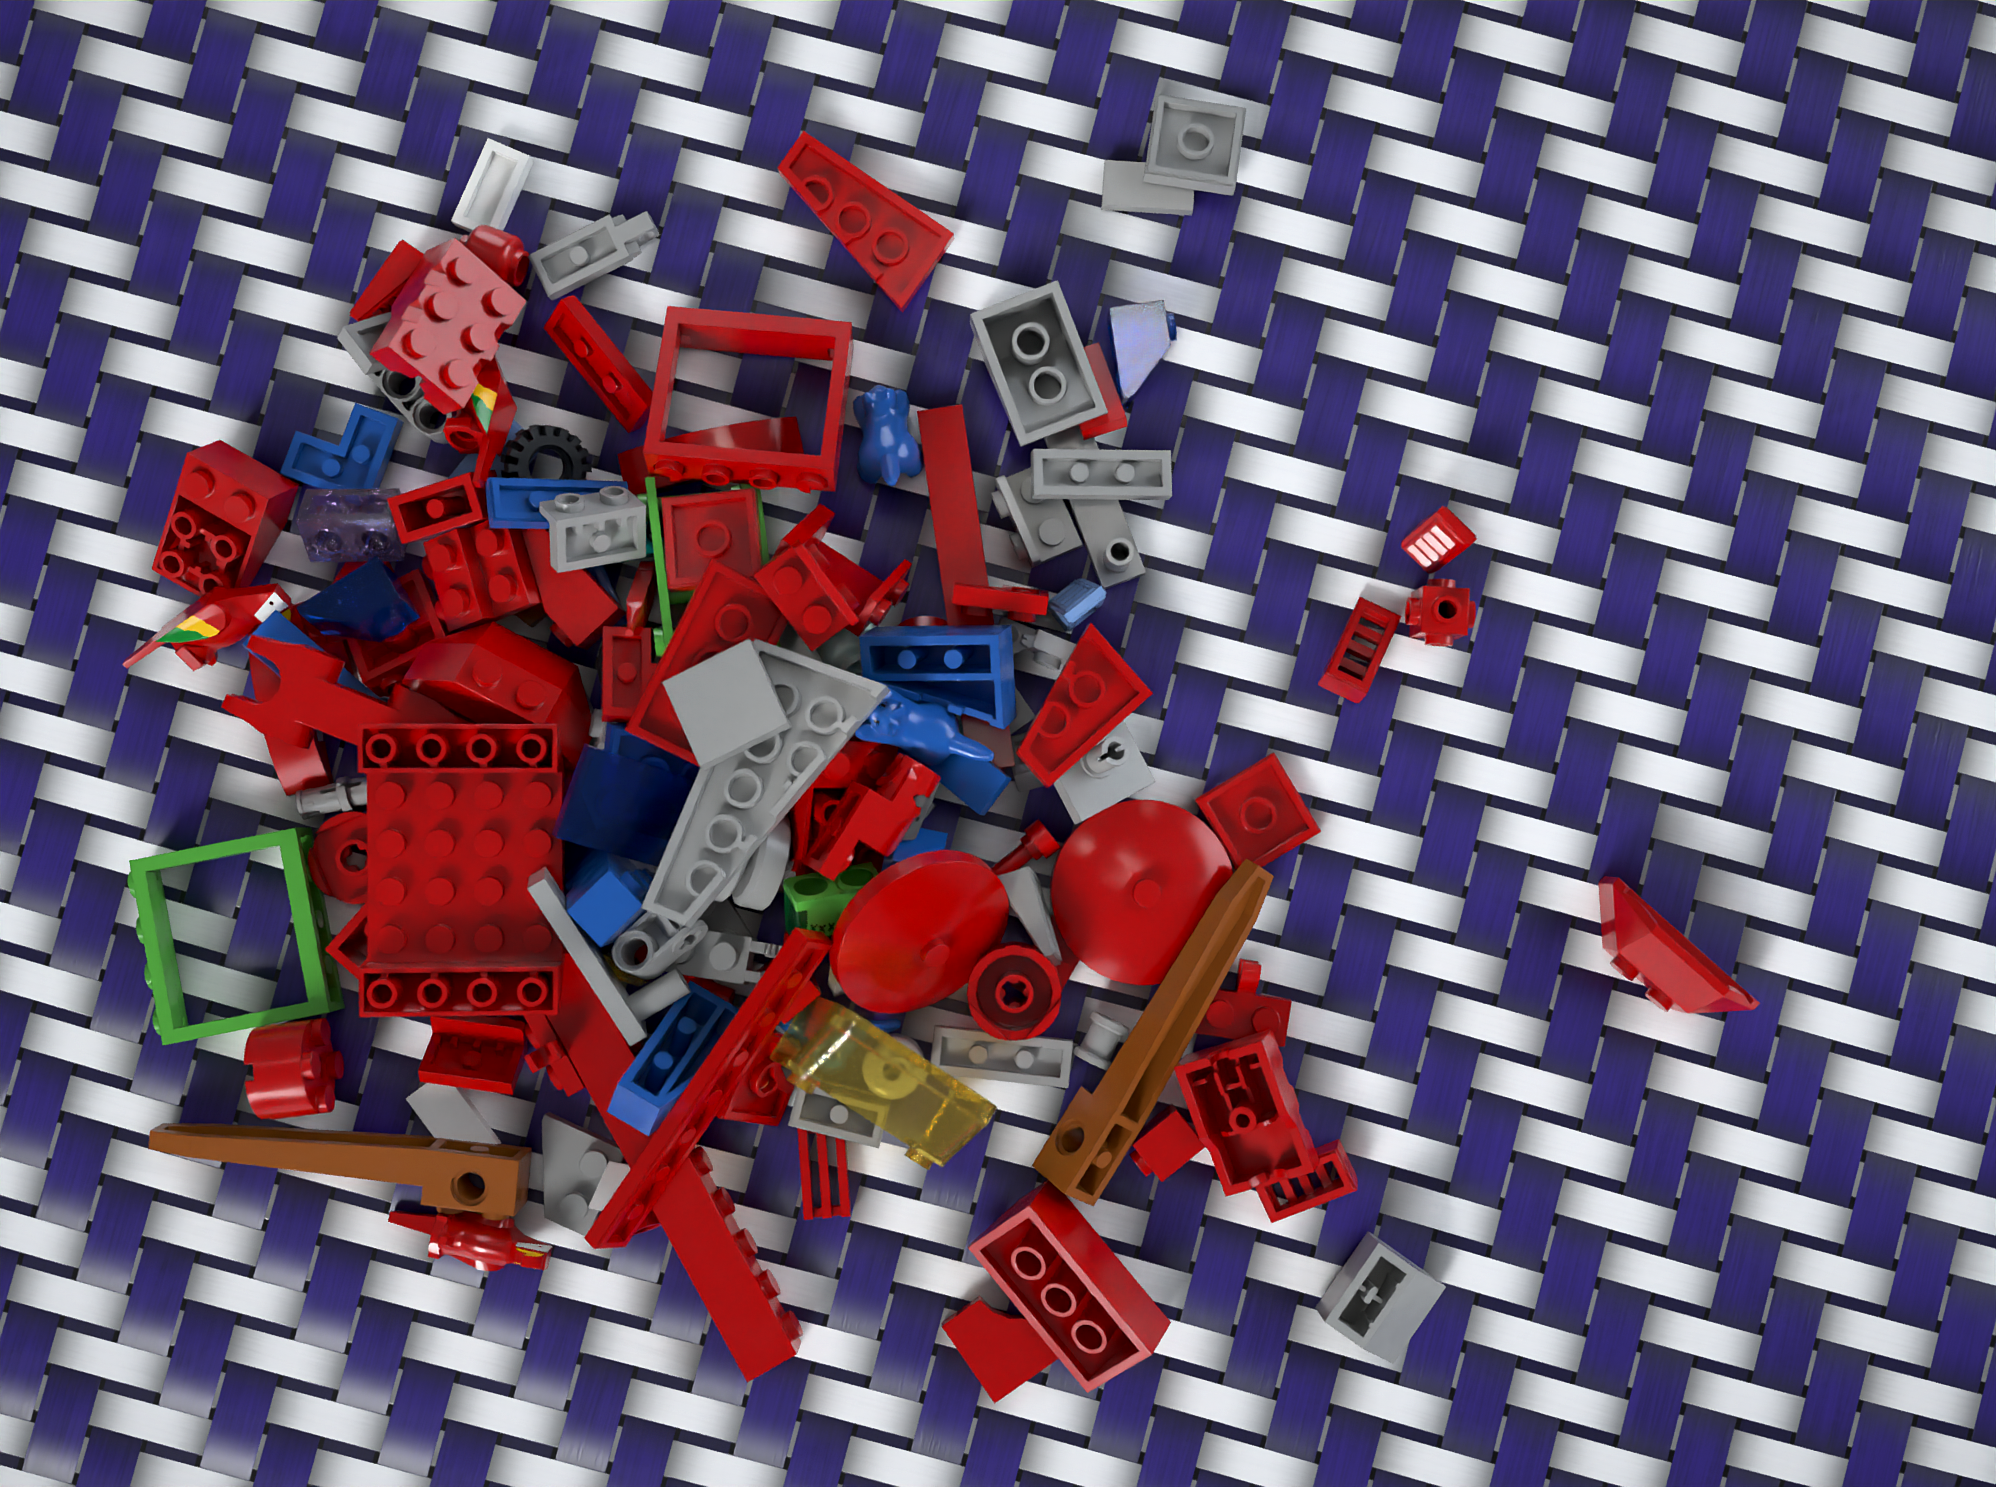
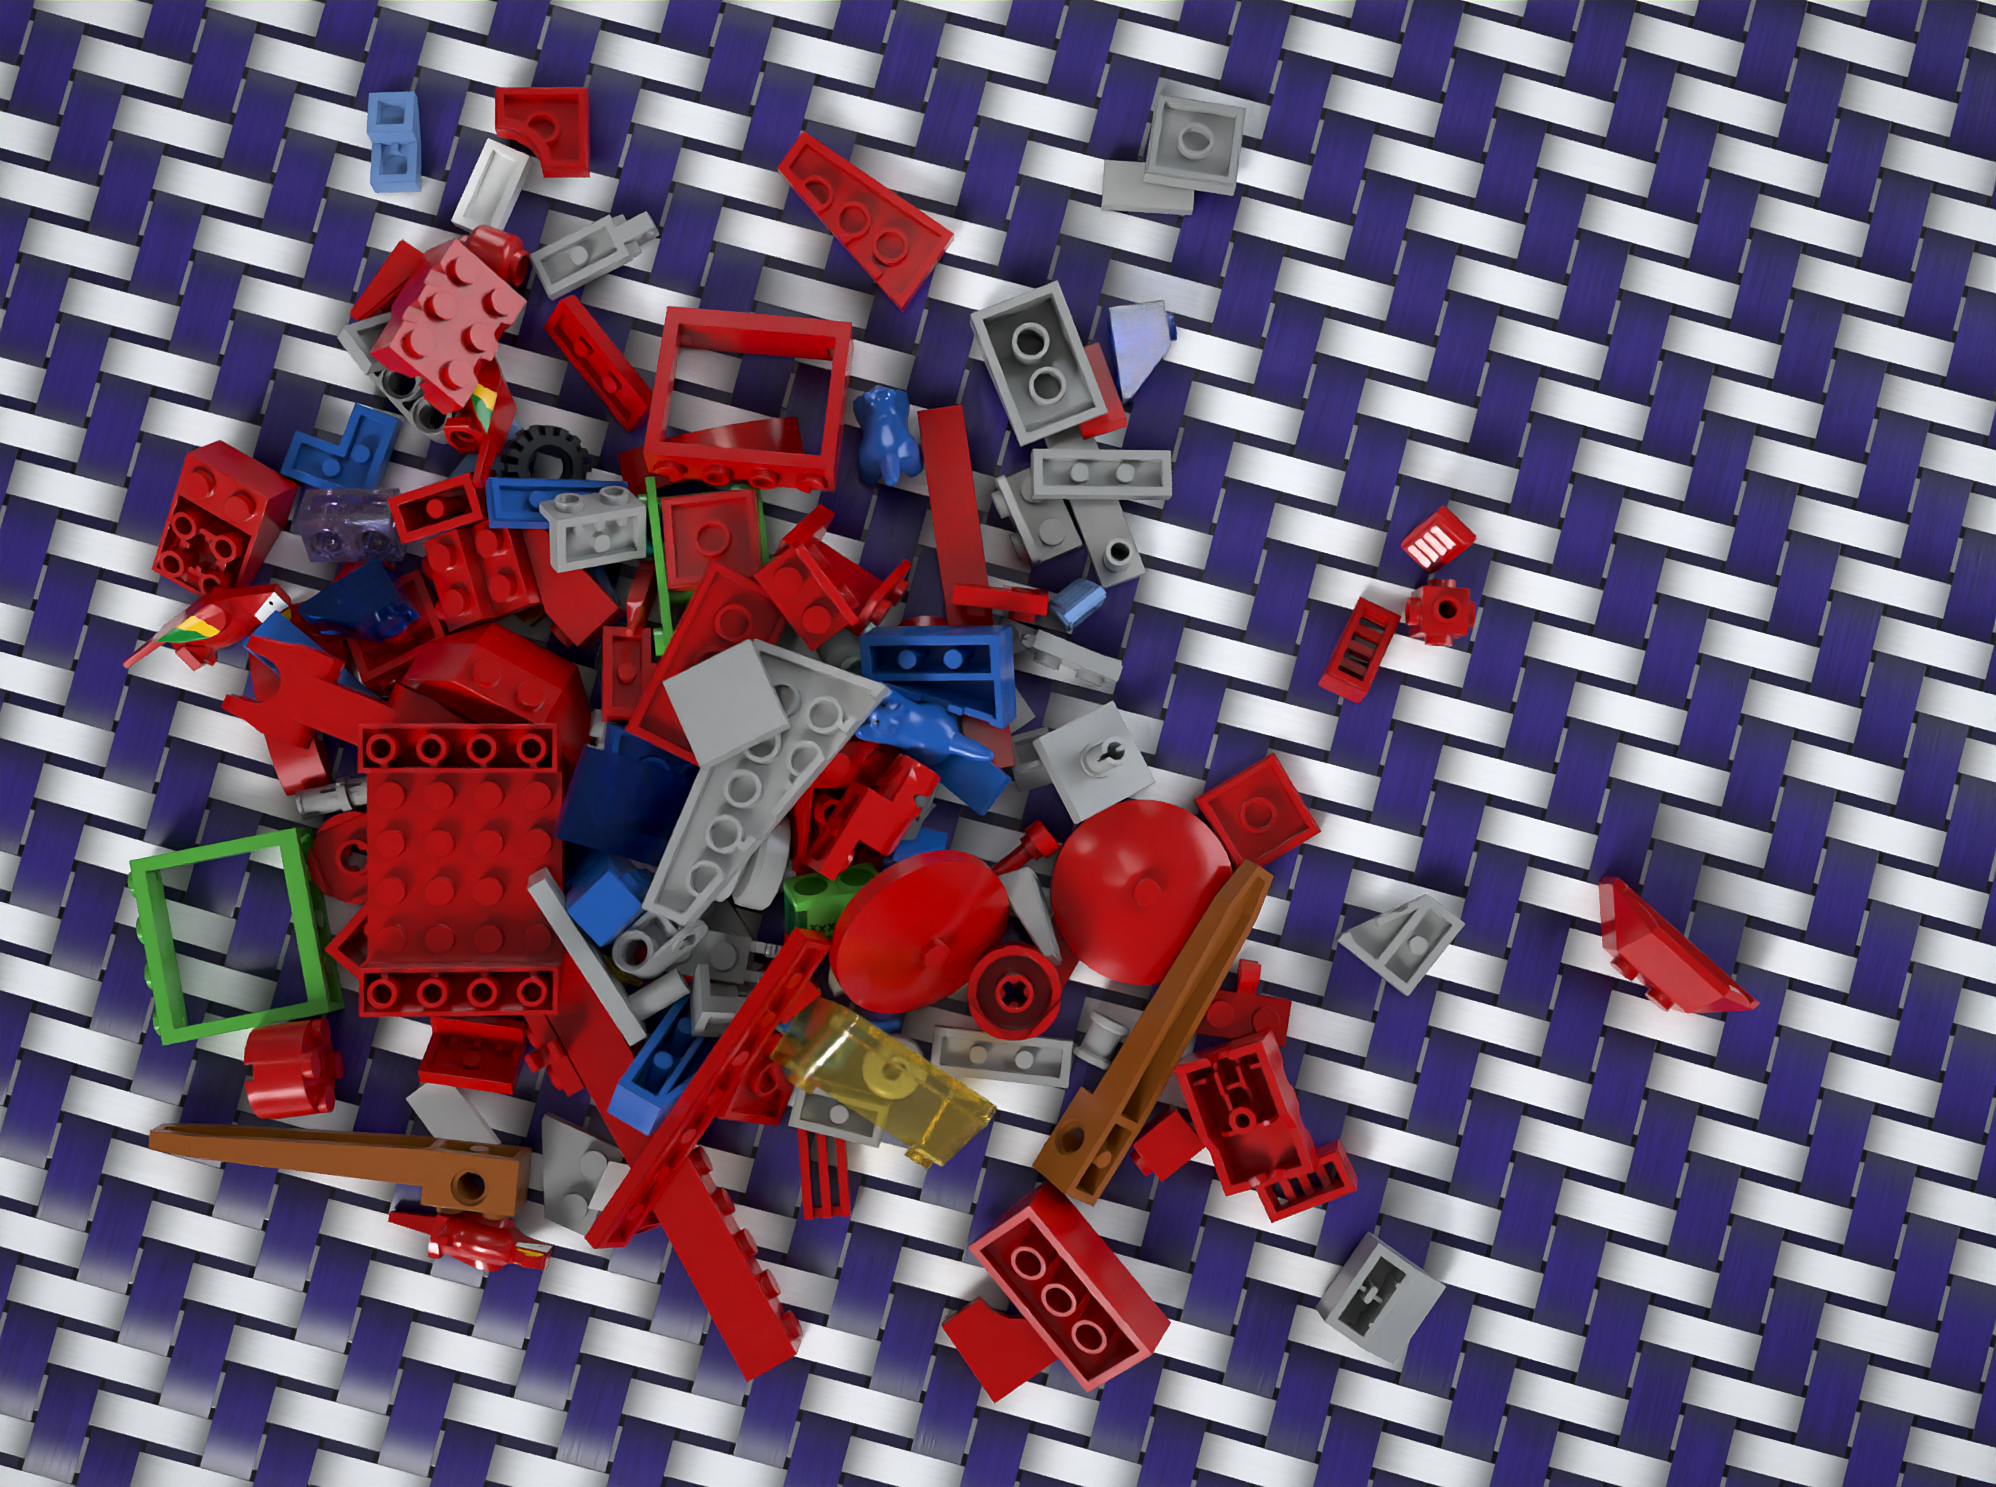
red wing [1015,623,1153,788] -> none
none -> medium blue slope [366,91,421,193]
none -> red tile [495,87,590,178]
none -> light grey panel [689,964,748,1037]
none -> light grey wing [1335,894,1465,996]

